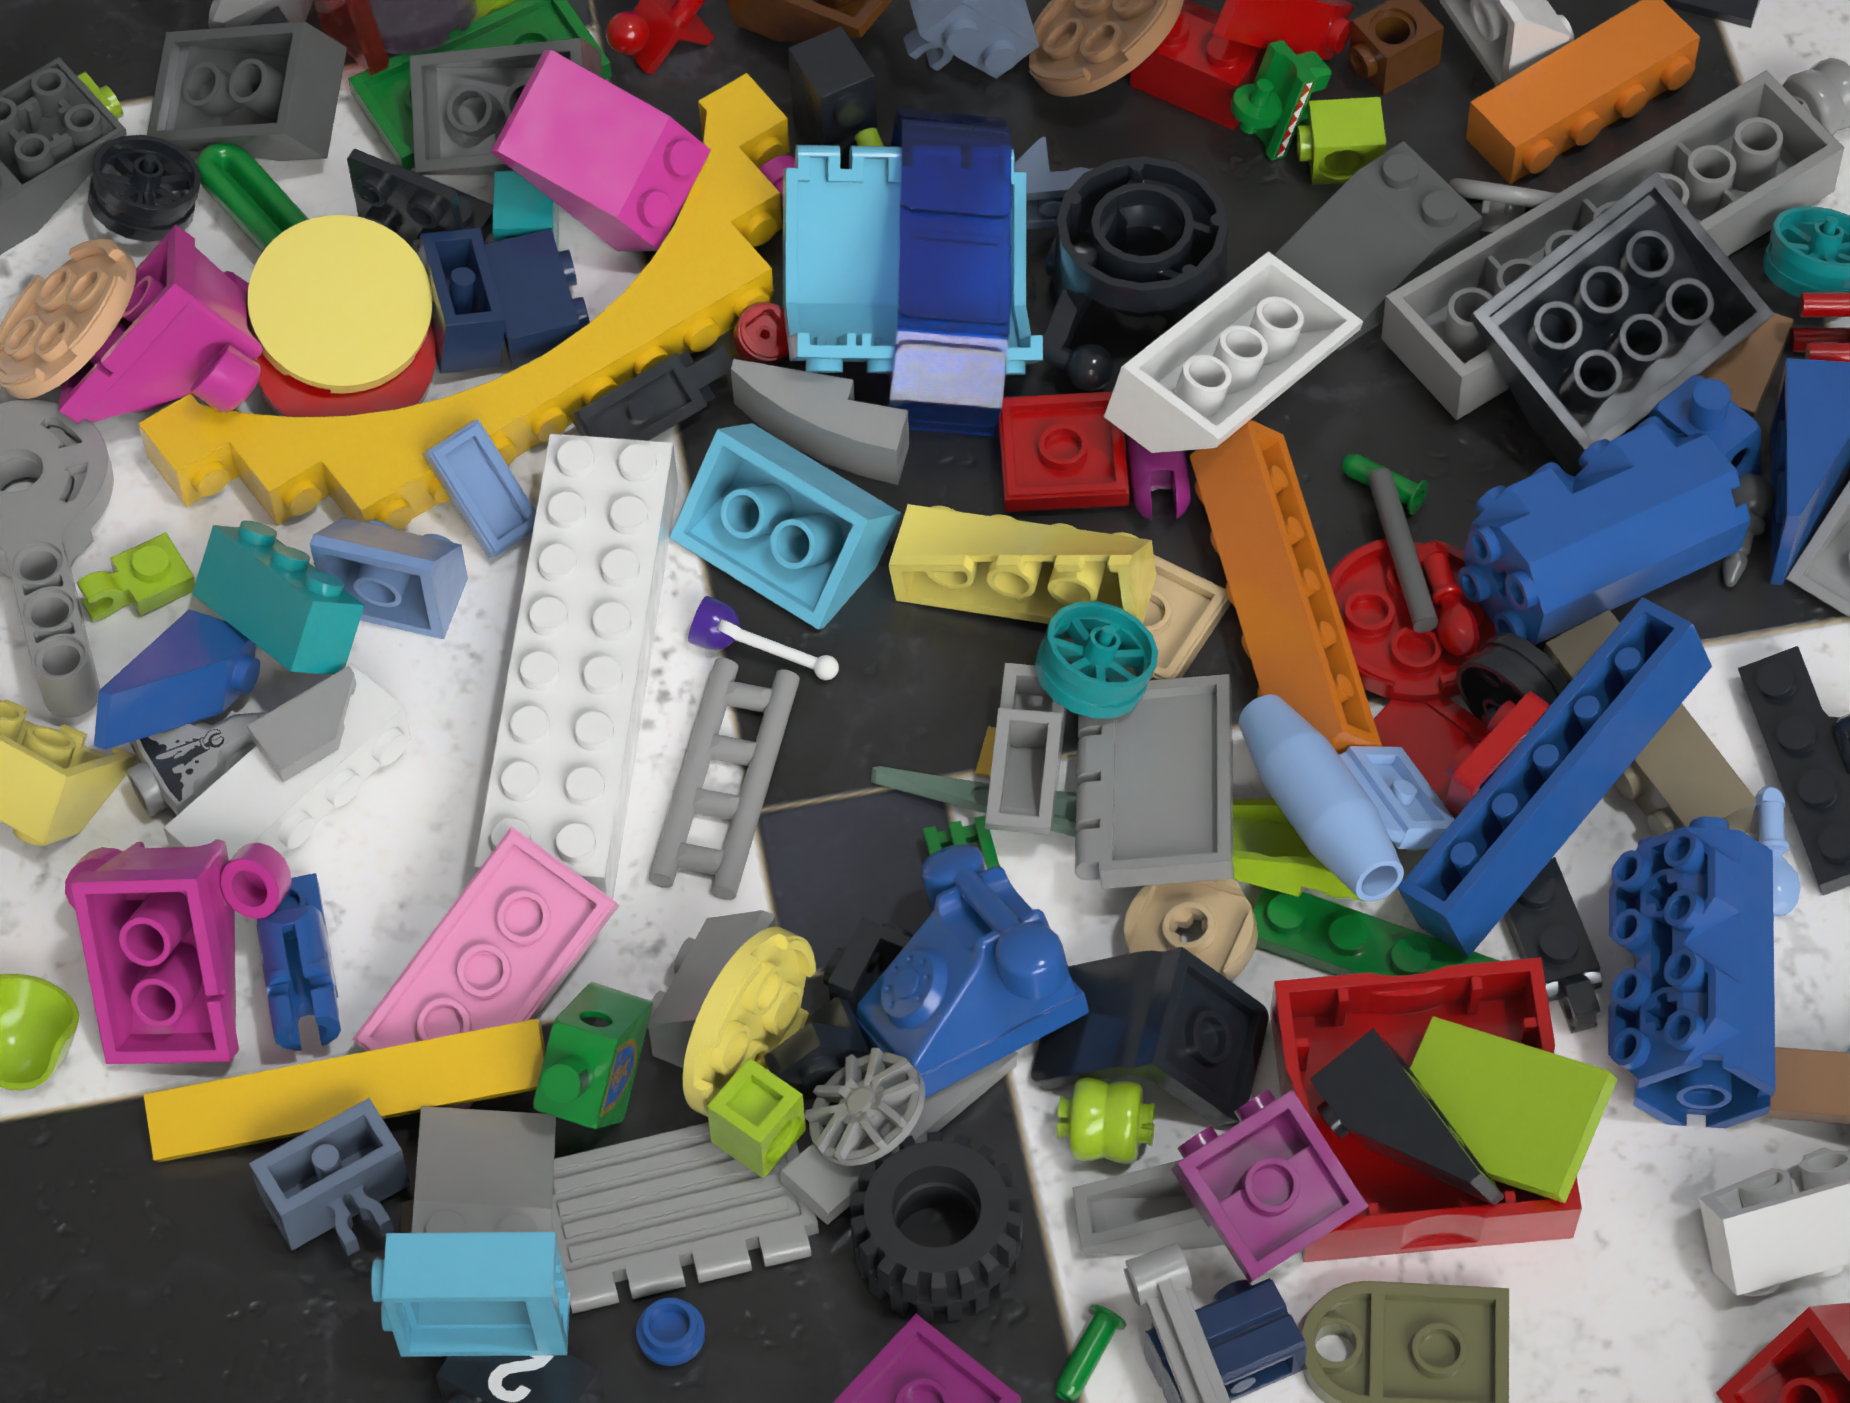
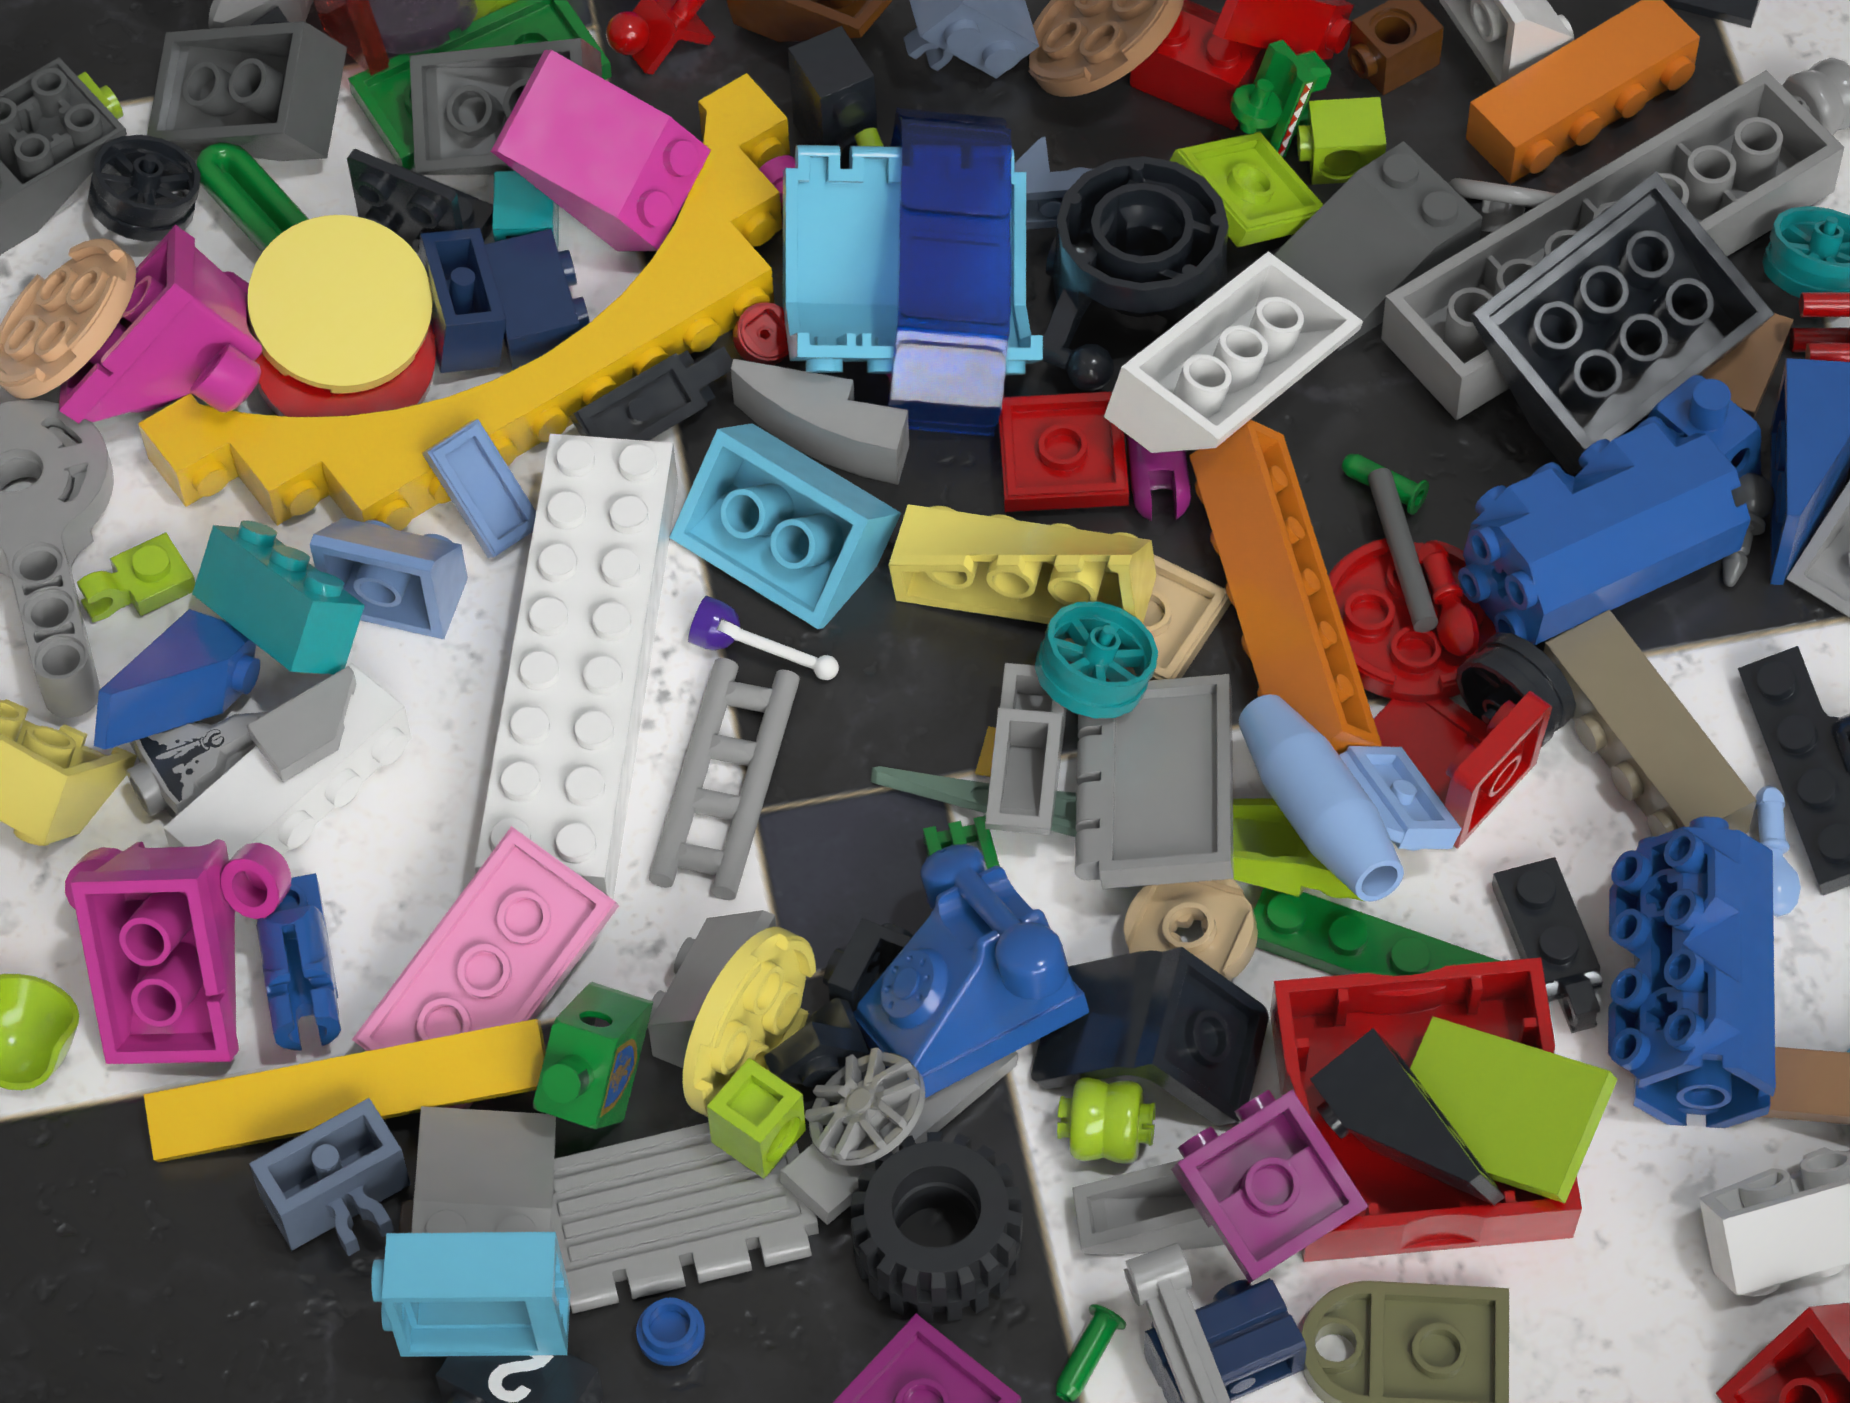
blue brick [1397,597,1712,958] -> none
none -> lime plate [1169,132,1323,247]

